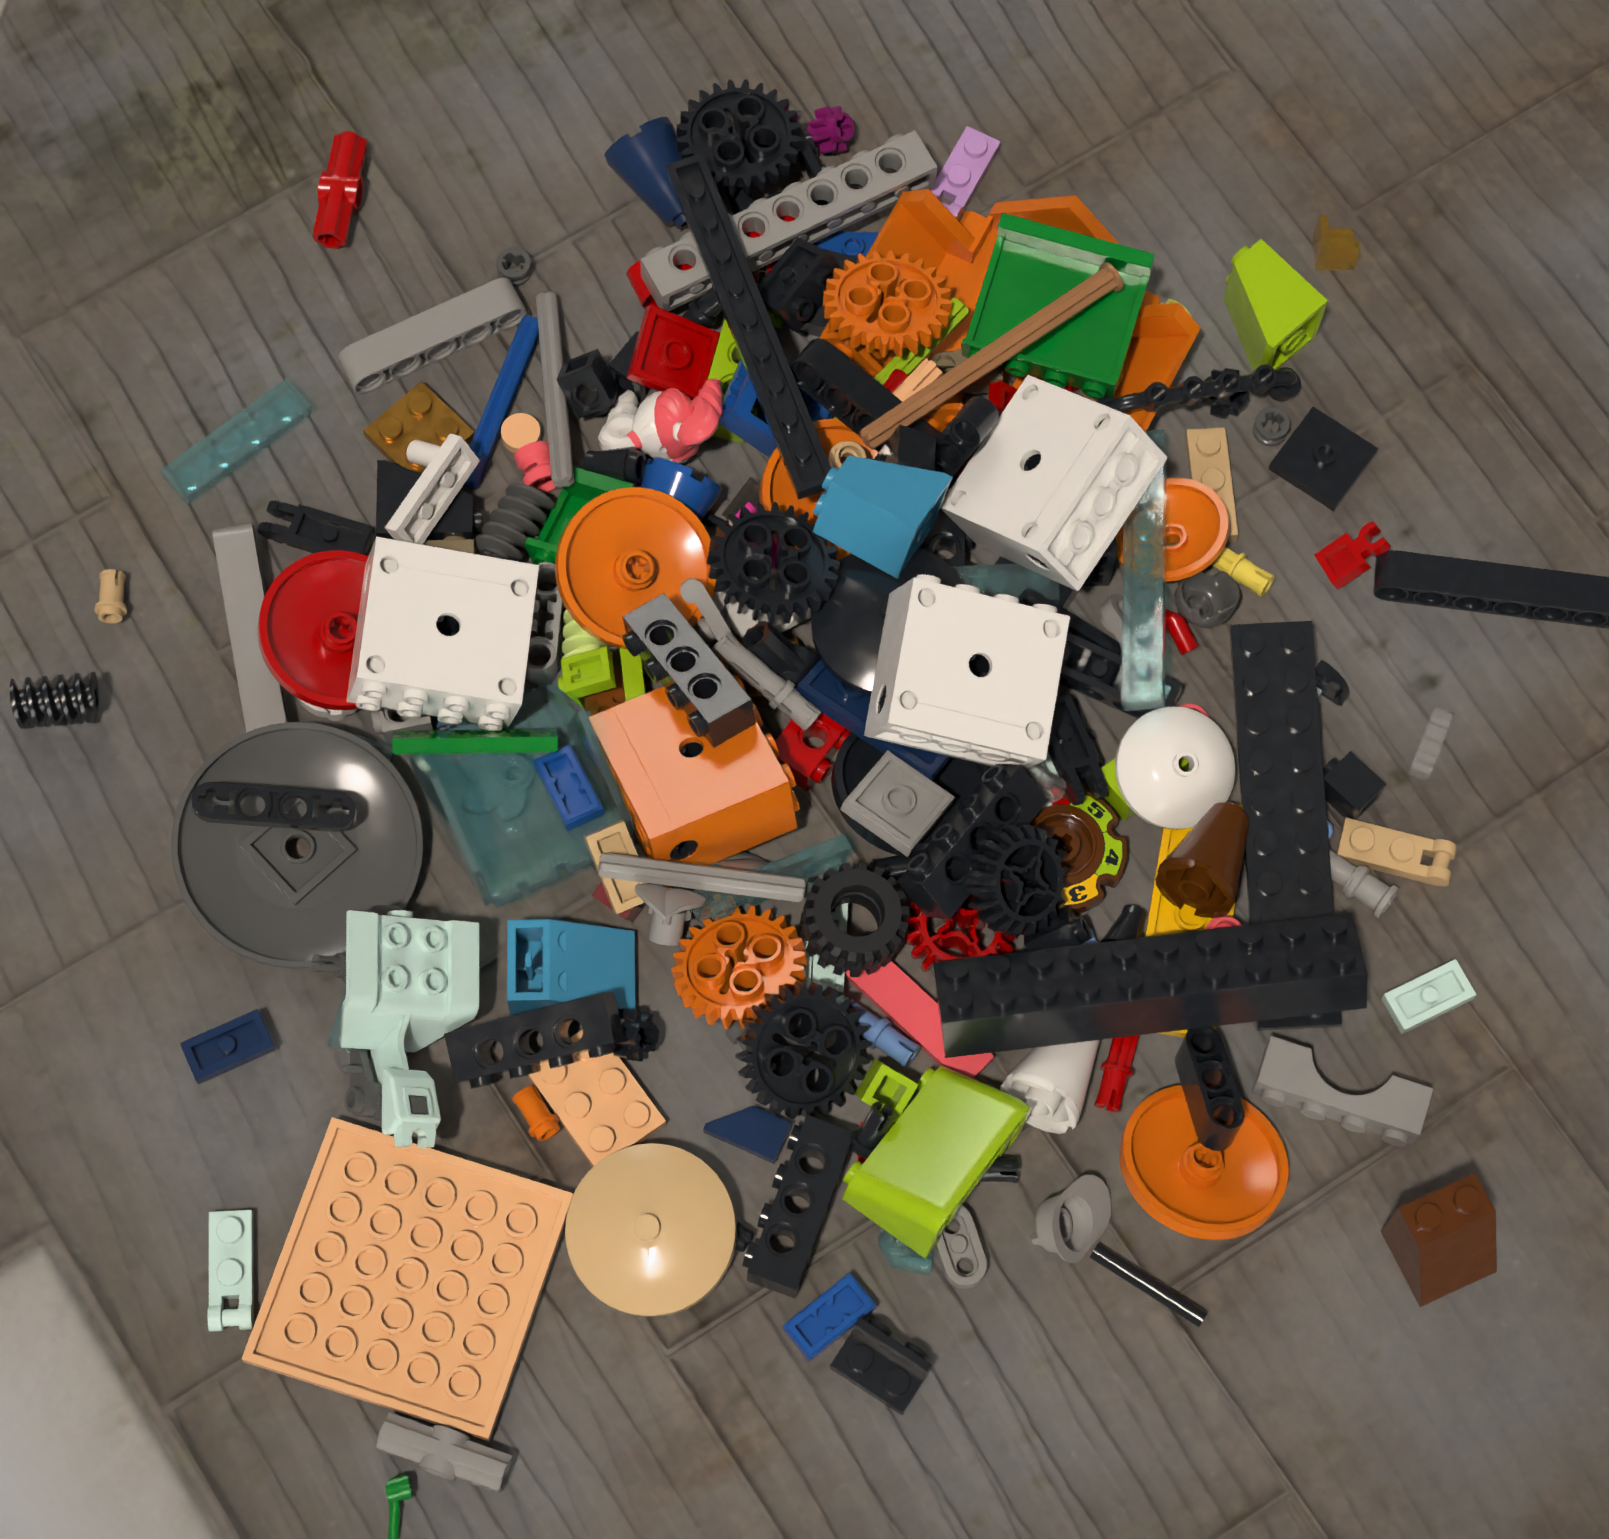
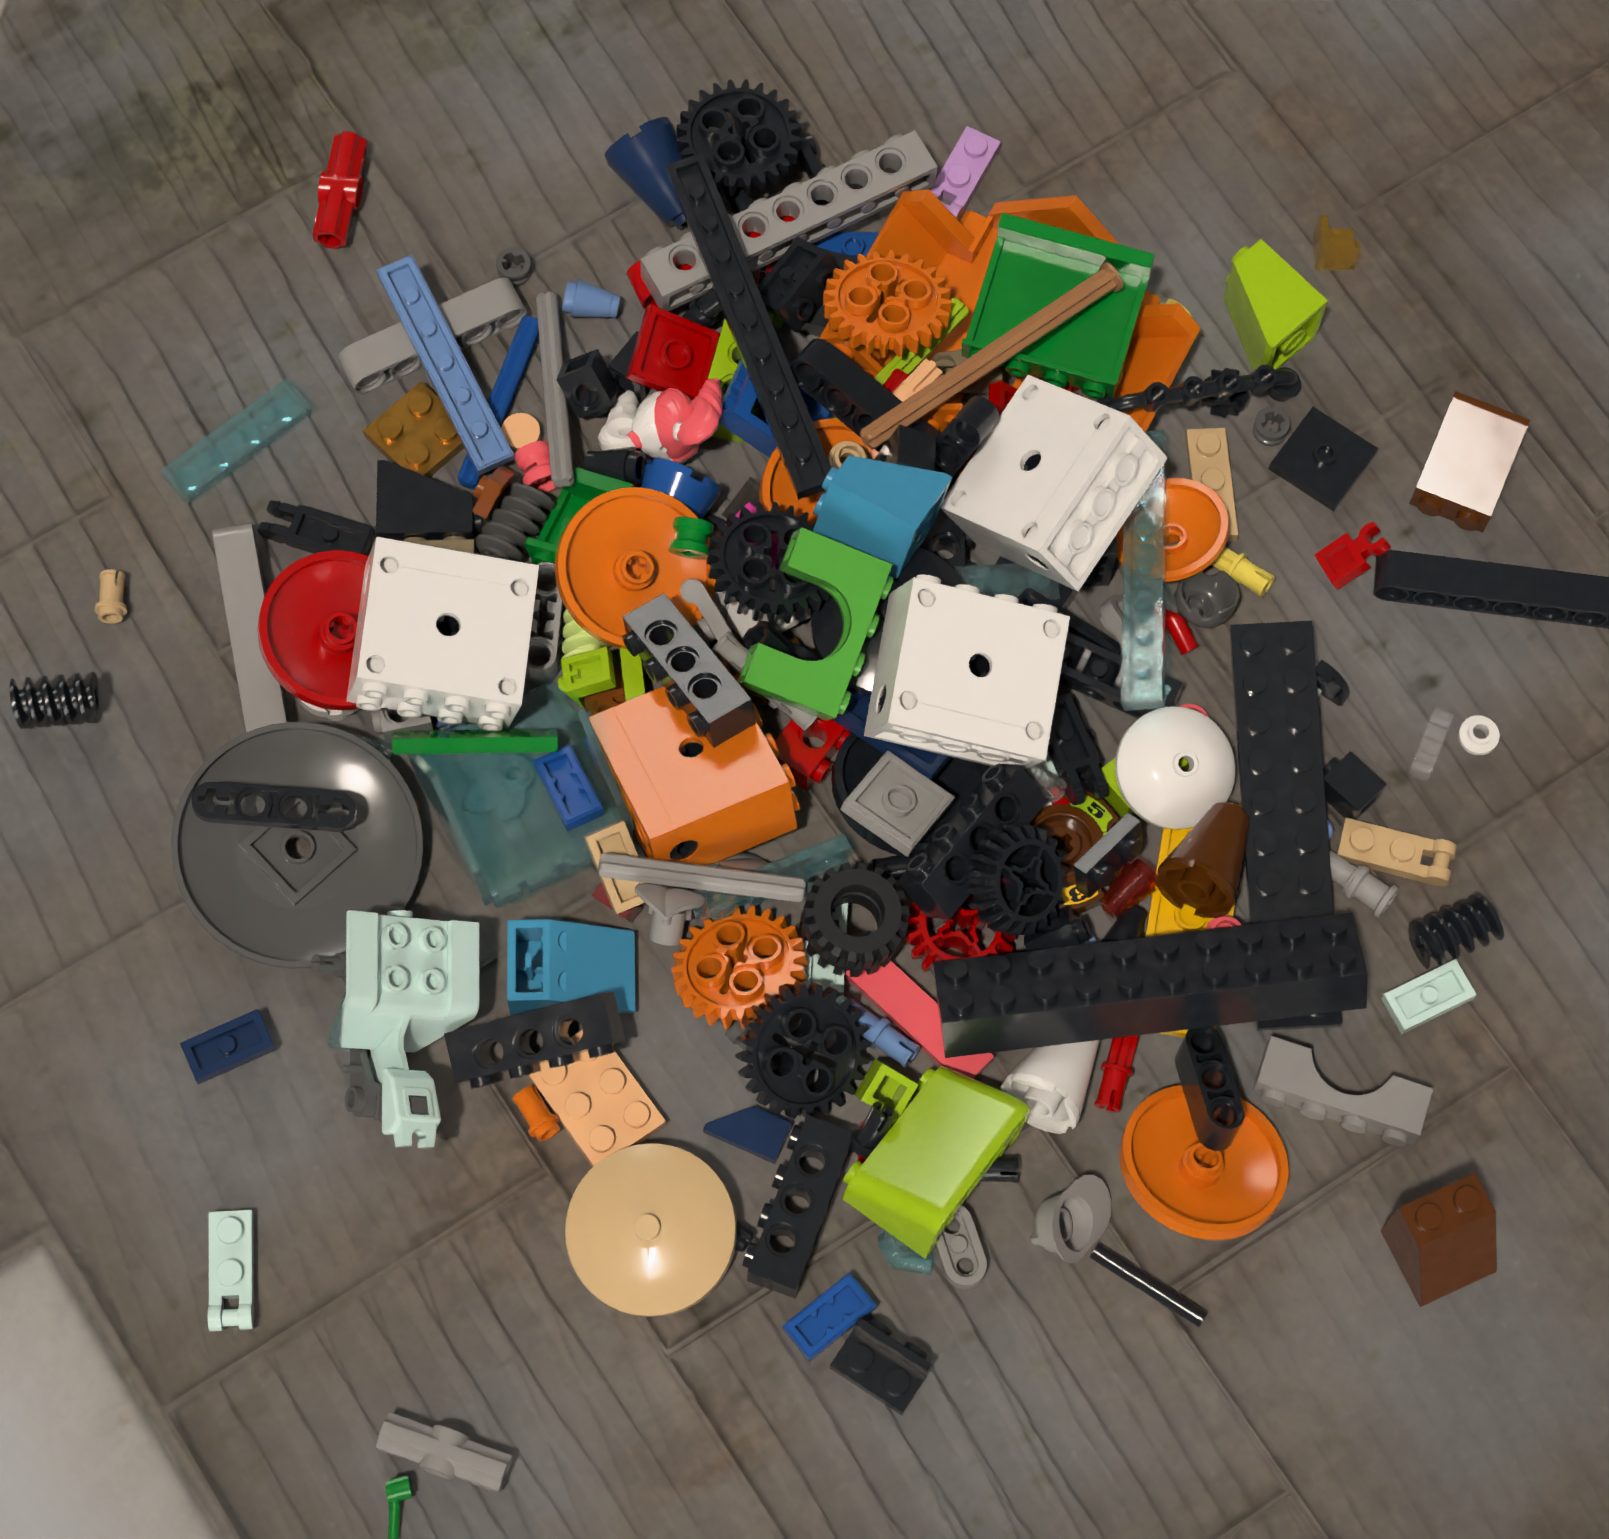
light nougat plate [242,1117,574,1442] -> none
white piece [385,433,480,545] -> none
black gear [613,1008,659,1062] -> none
magenta gear [807,106,854,154] -> none
none -> medium blue tile [376,255,514,476]
none -> dark orange plate [472,465,516,519]
none -> medium blue cone [562,279,620,318]
none -> green wheel [668,517,714,559]
none -> bright green arch [737,527,893,721]
none -> black plate [1073,813,1143,898]
none -> clear red cone [1099,858,1157,920]
none -> black piece [1408,894,1504,969]
none -> slope [1409,391,1530,533]
none -> white plate [1458,715,1500,755]

